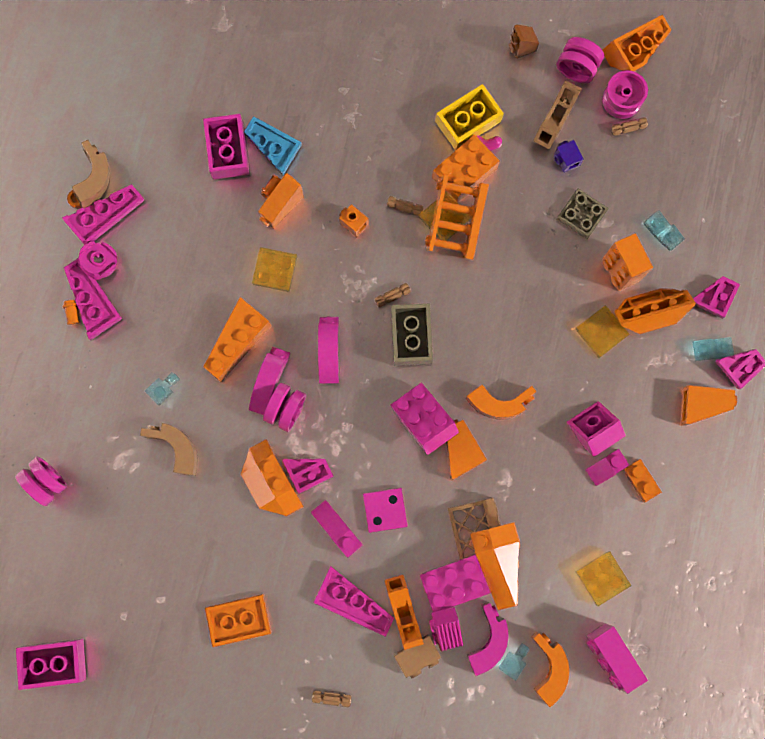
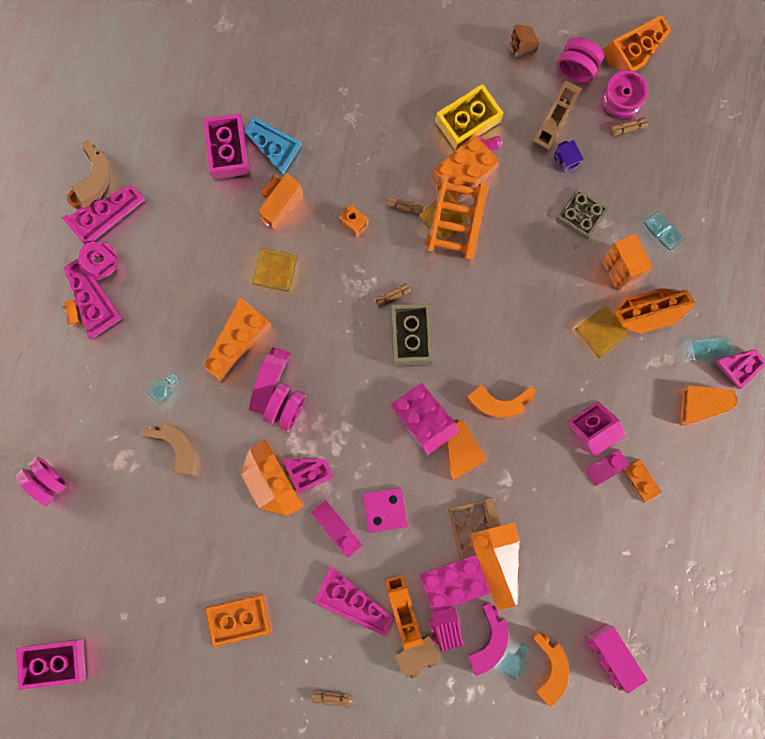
dark pink arch [318,316,339,383] -> none
clear yellow plate [575,551,631,606] -> none
dark pink wing [693,276,740,319] -> none

